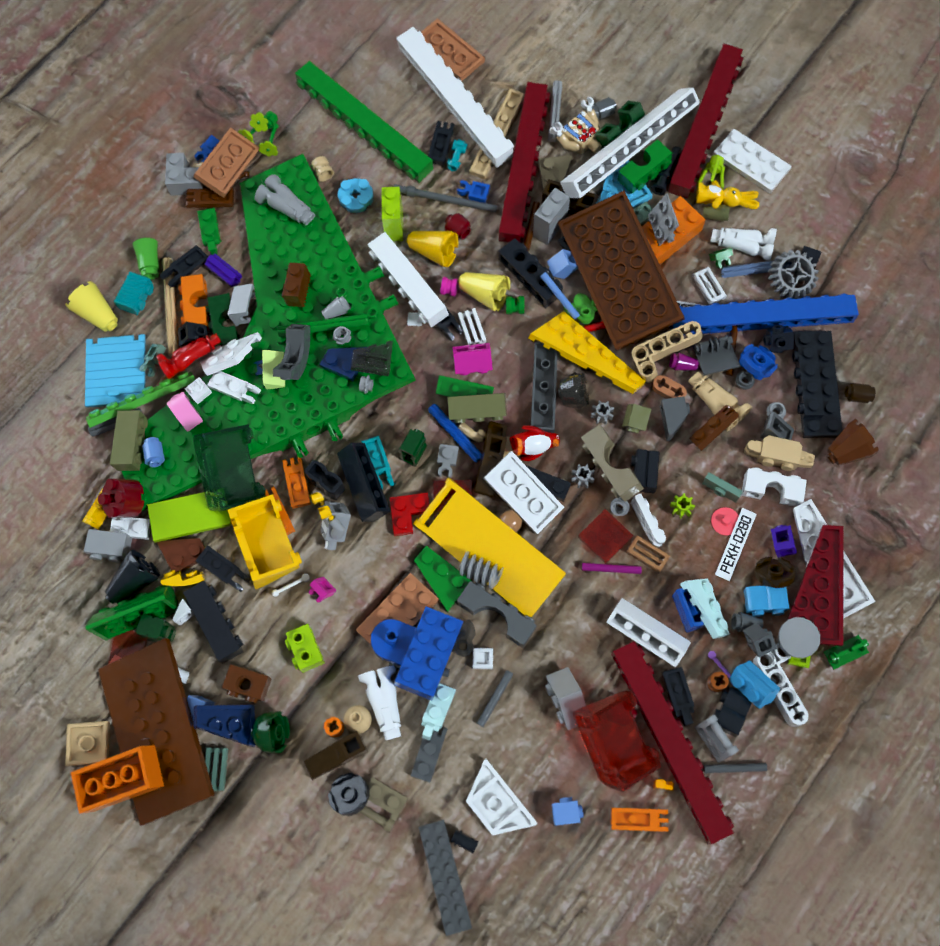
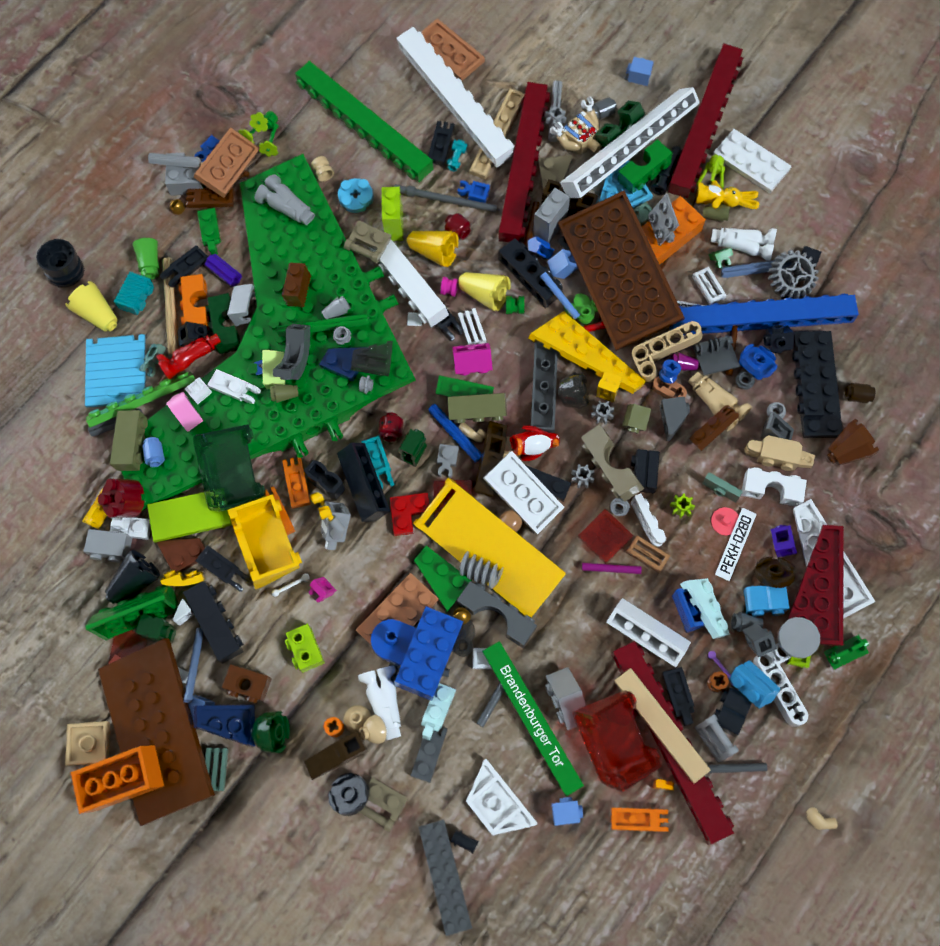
white wing [199,332,262,376] -> none
none -> black wheel [36,239,85,288]
none -> light grey axle [148,153,201,168]
none -> pearl gold hinge [170,199,185,215]
none -> sand blue bar [184,628,204,703]
none -> olive cone [270,384,299,403]
none -> dark tan plate [344,220,391,263]
none -> tan brick [359,715,387,744]
none -> dark red head [378,412,404,442]
none -> pearl gold hinge [454,607,471,625]
none -> green tile [482,641,584,797]
none -> blue piece [527,236,554,260]
none -> light grey gear [545,106,567,128]
none -> yellow slope [596,372,622,403]
none -> tan tile [614,668,711,784]
none -> medium blue brick [626,57,654,86]
none -> blue wheel [659,360,681,383]
none -> tan arm [807,807,837,830]

